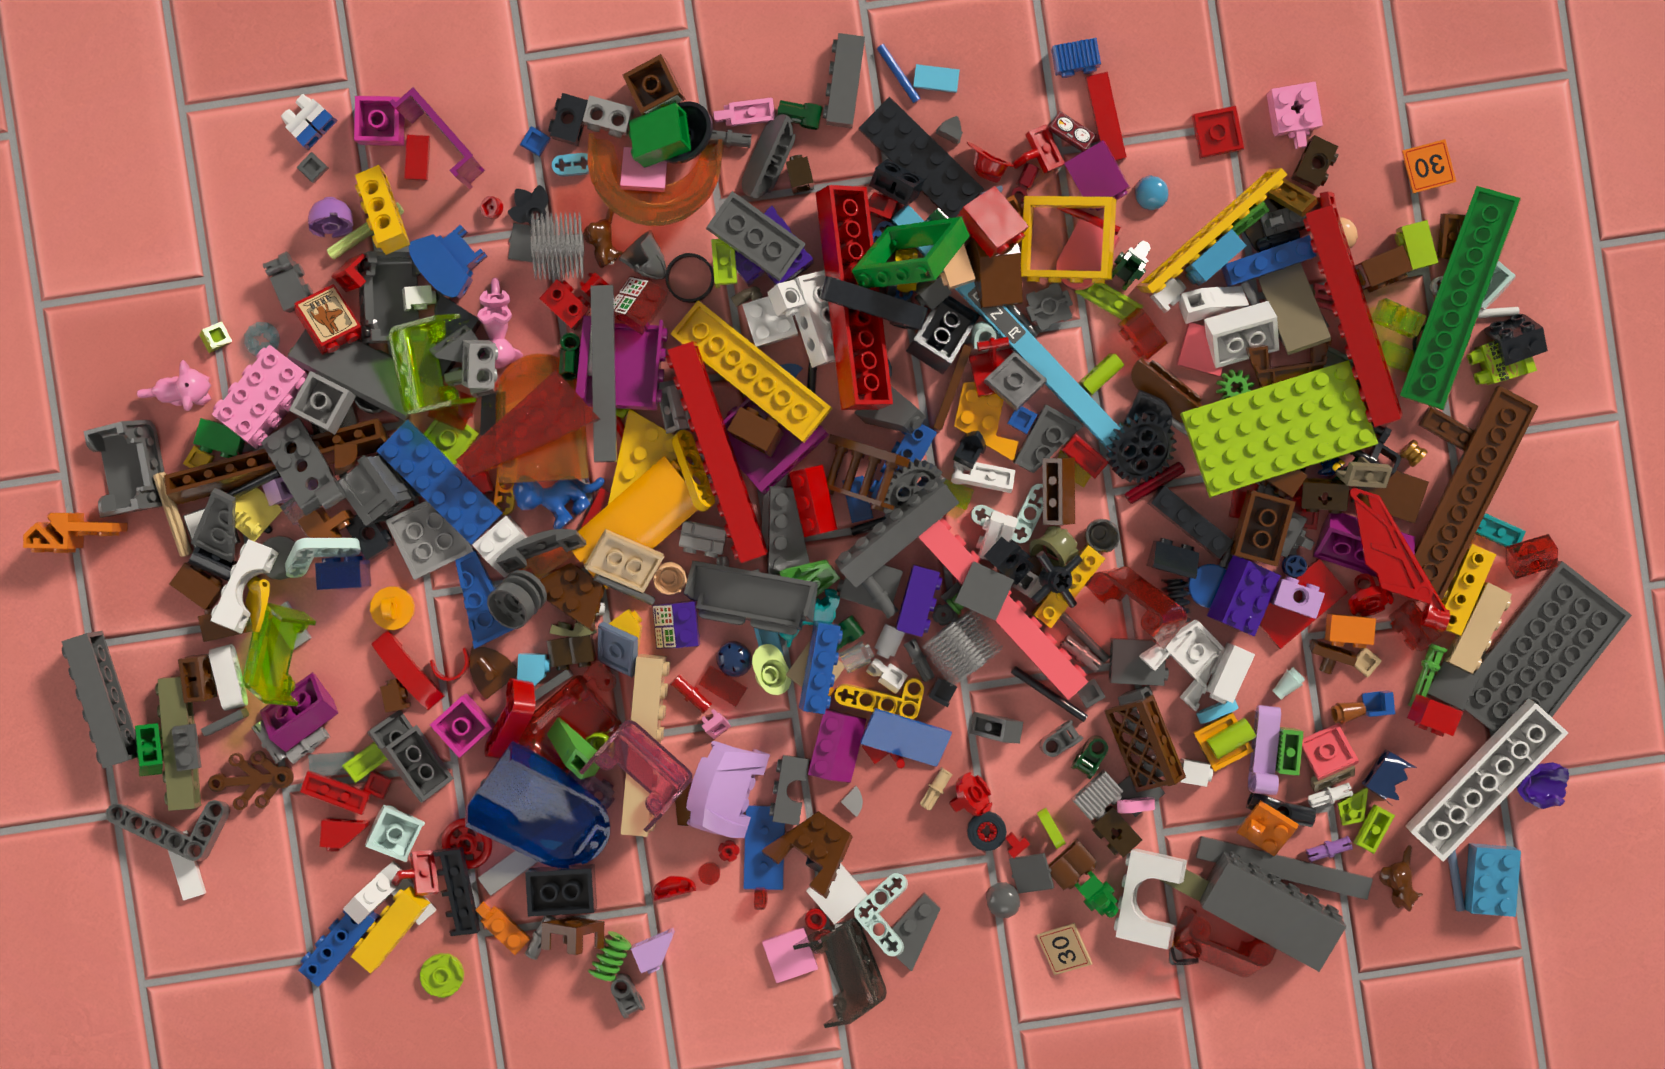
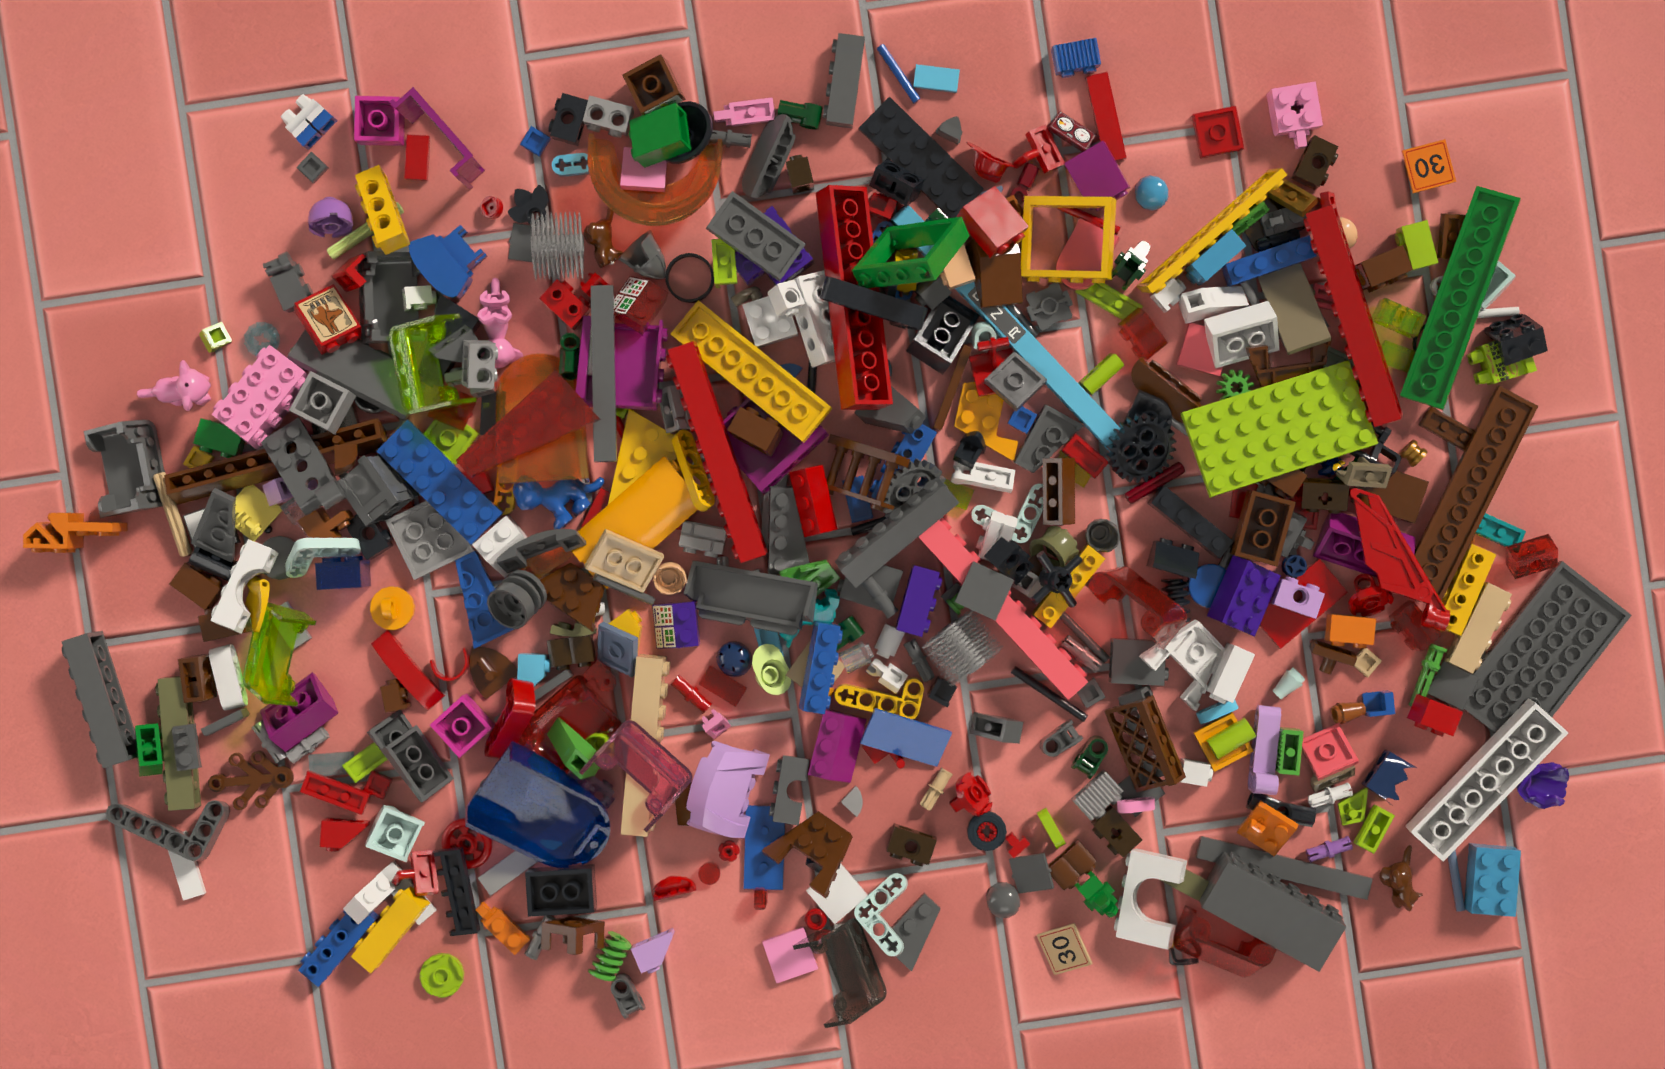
black bar [227,468,281,498] -> none
dark grey plate [933,604,954,626] -> none
none -> dark brown brick [886,823,937,867]

